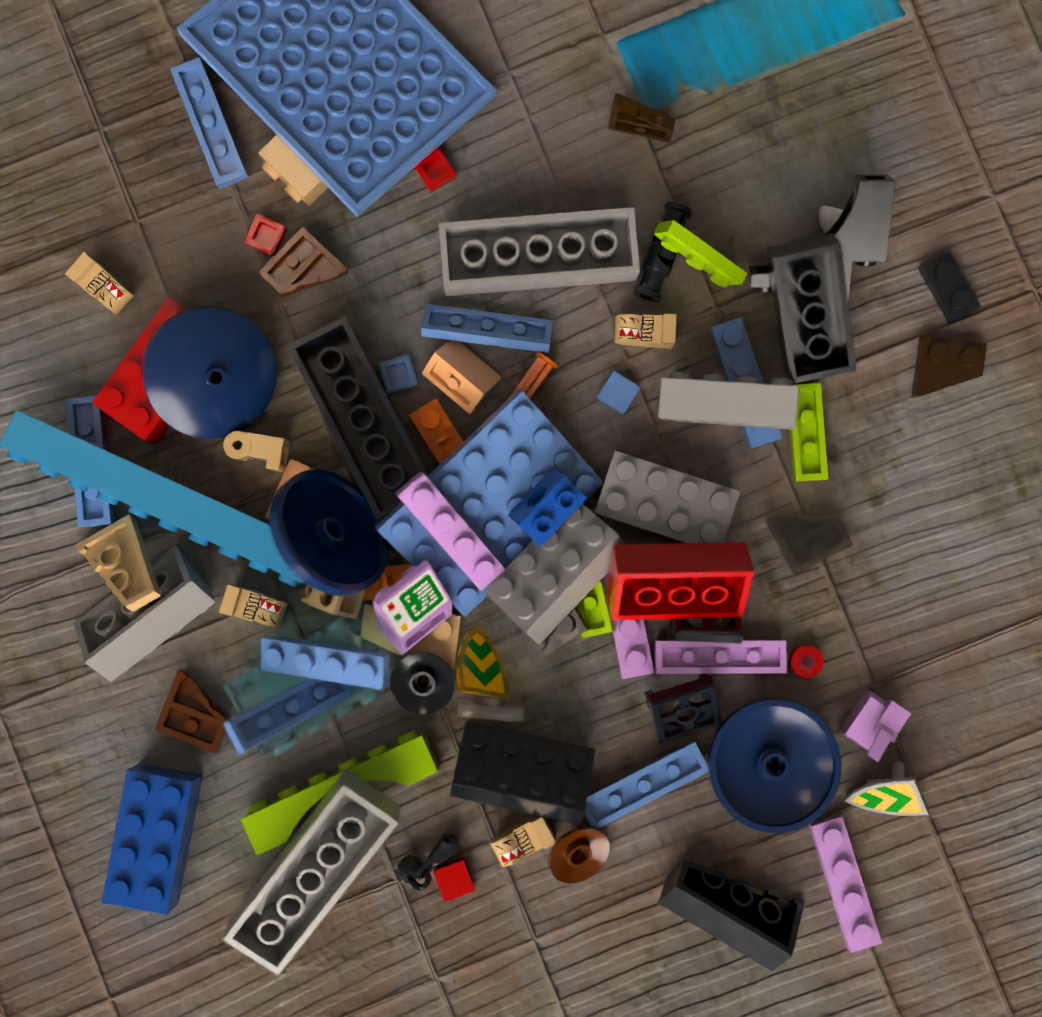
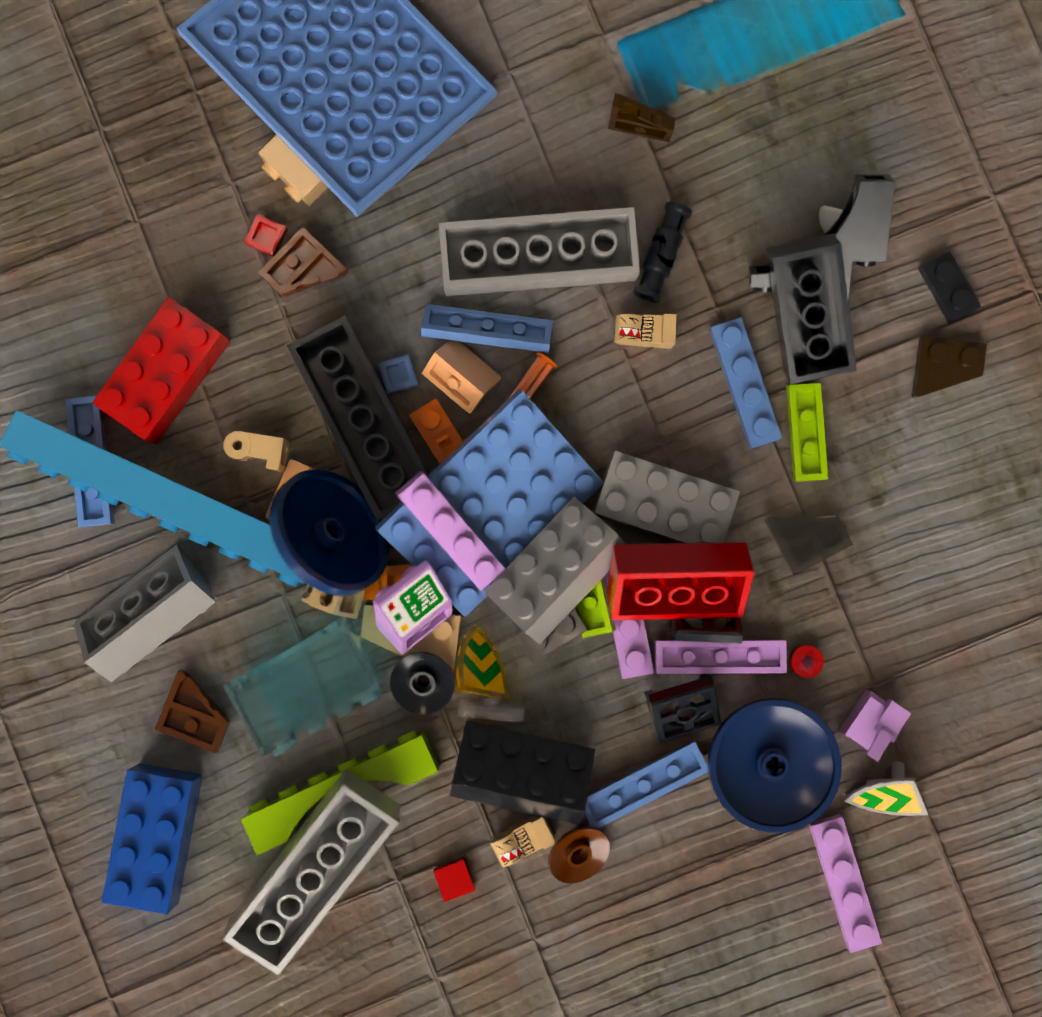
tan leg [65,252,134,315] -> none
tan wing [74,514,161,612] -> none
dark blue dish [141,306,277,438] -> none
medium blue plate [170,57,249,189] -> none
tan leg [219,584,288,628] -> none
medium blue plate [223,679,354,755] -> none
medium blue plate [261,635,389,690] -> none
black piece [397,833,459,891] -> none
red tile [414,147,457,193] -> none
blue brick [508,468,587,546] -> none
medium blue tile [596,371,641,416] -> none
lime plate [653,220,748,287] -> none
light grey brick [658,372,799,430] -> none
black wedge [658,860,805,971] -> none

